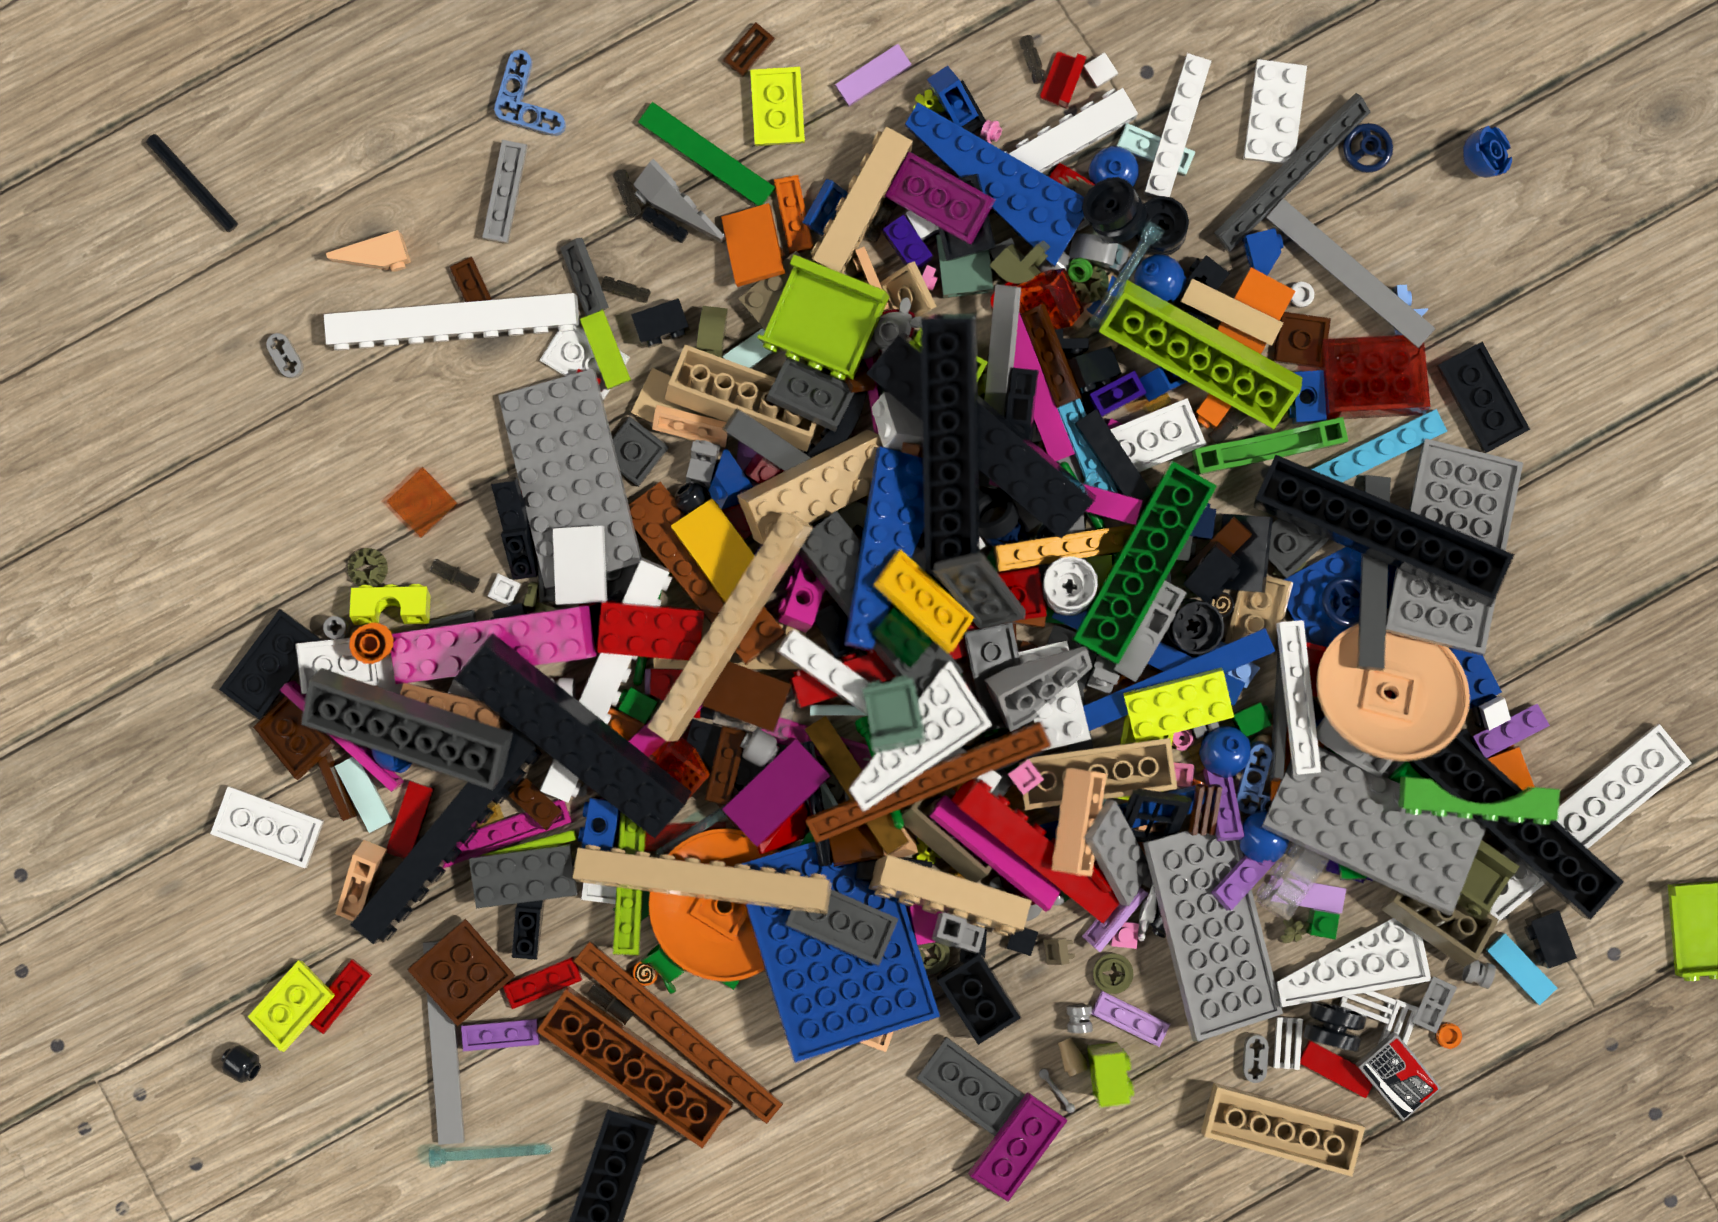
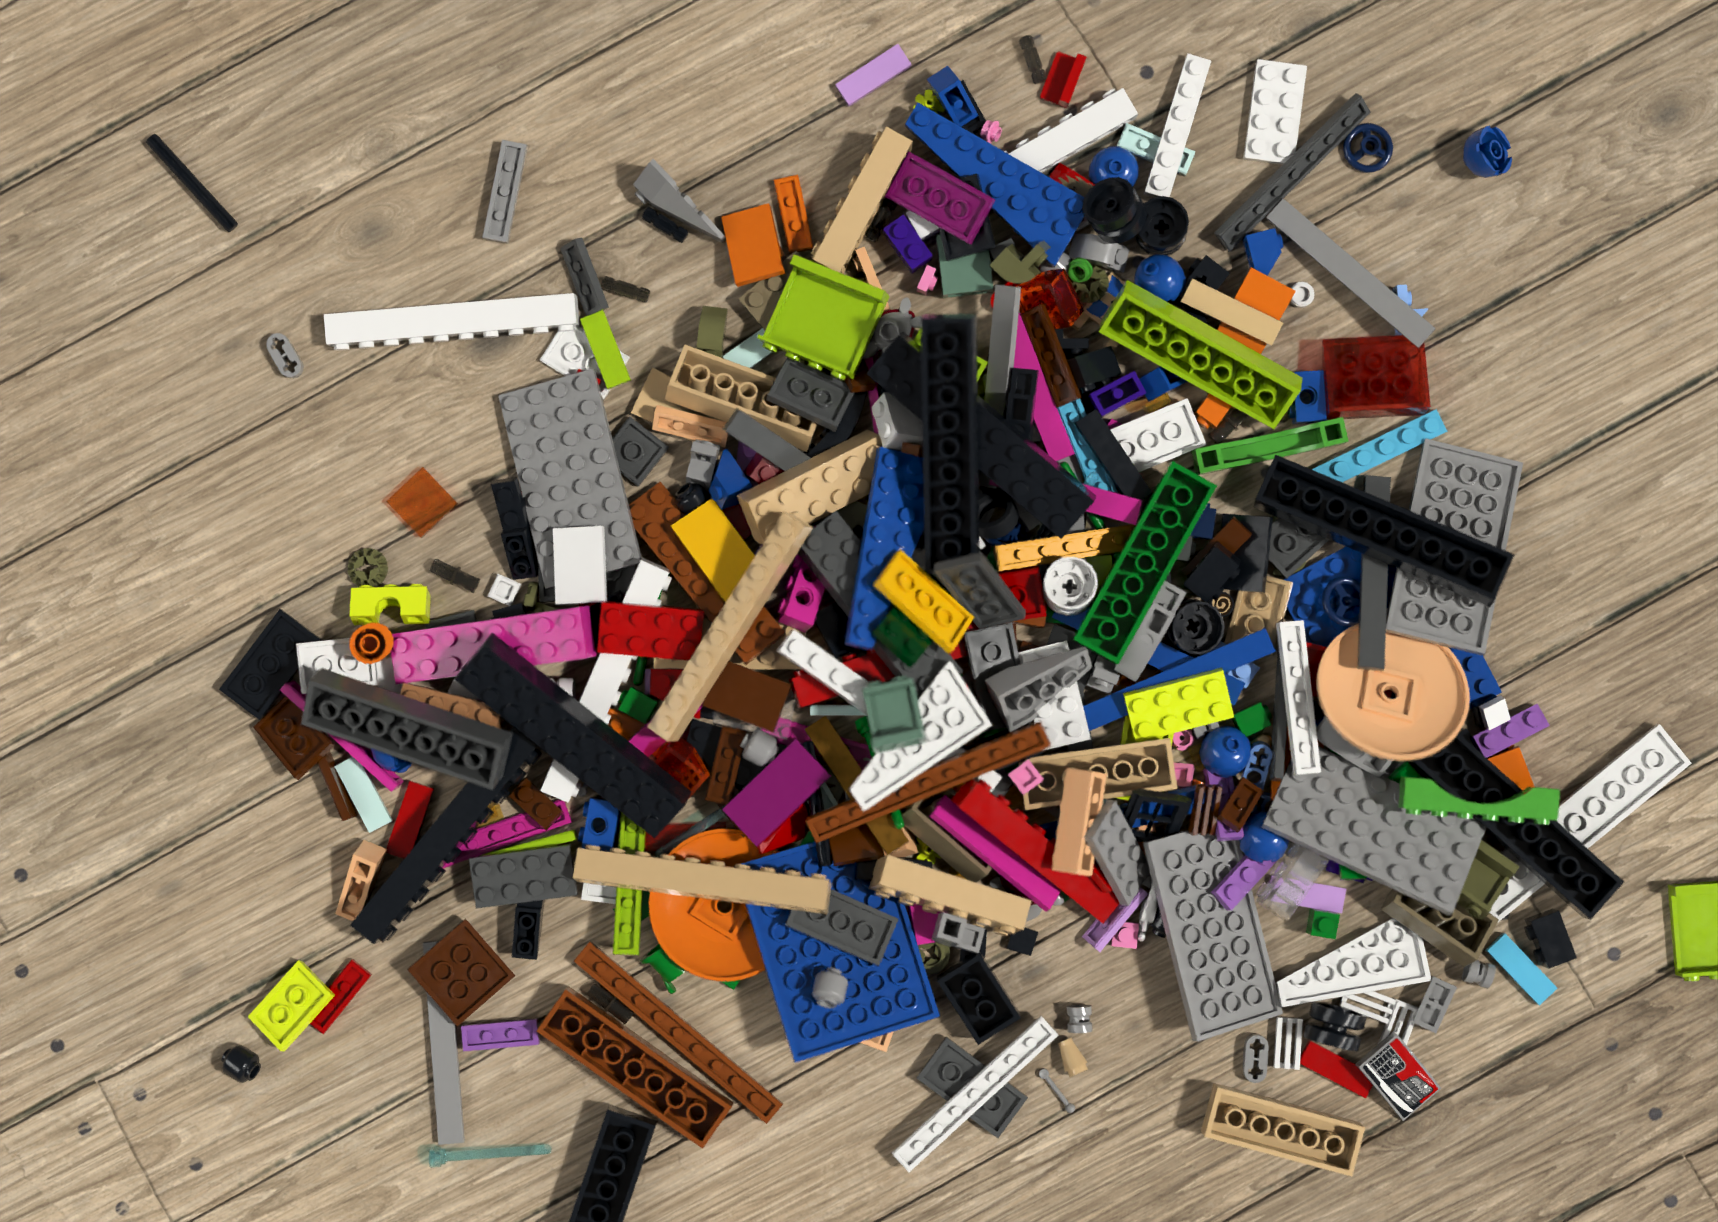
white plate [210,786,324,868] -> none
light grey bush [323,616,350,639] -> none
light nougat slope [326,230,411,272] -> none
reddish brown tile [449,256,492,336] -> none
medium blue beam [494,50,566,136] -> none
red tile [503,957,583,1009] -> none
clear smoke axle [613,169,642,218] -> none
black brick [631,298,690,348] -> none
tile [633,962,658,986] -> none
green tile [638,102,775,206] -> none
reddish brown tile [723,22,775,77] -> none
neon yellow plate [750,67,805,146] -> none
blue plate [802,179,848,236] -> none
tan tile [880,261,937,317] -> none
magenta tile [968,1092,1068,1202] -> none
dark tan tile [1044,938,1075,965] -> none
white tile [1083,52,1118,88] -> none
lime brick [1087,1042,1134,1107] -> none
clear light blue piece [1089,221,1164,329] -> none
lavender tile [1092,990,1170,1047] -> none
olive gear [1093,953,1134,994] -> none
reddish brown tile [1273,312,1331,369] -> none
olive plant [1280,917,1310,943] -> none
orange tile [1435,1022,1462,1049] -> none
black plate [1436,341,1530,453] -> none
none -> light grey head [812,968,848,1008]
none -> white tile [892,1016,1058,1172]
none -> reddish brown plate [1216,777,1264,833]

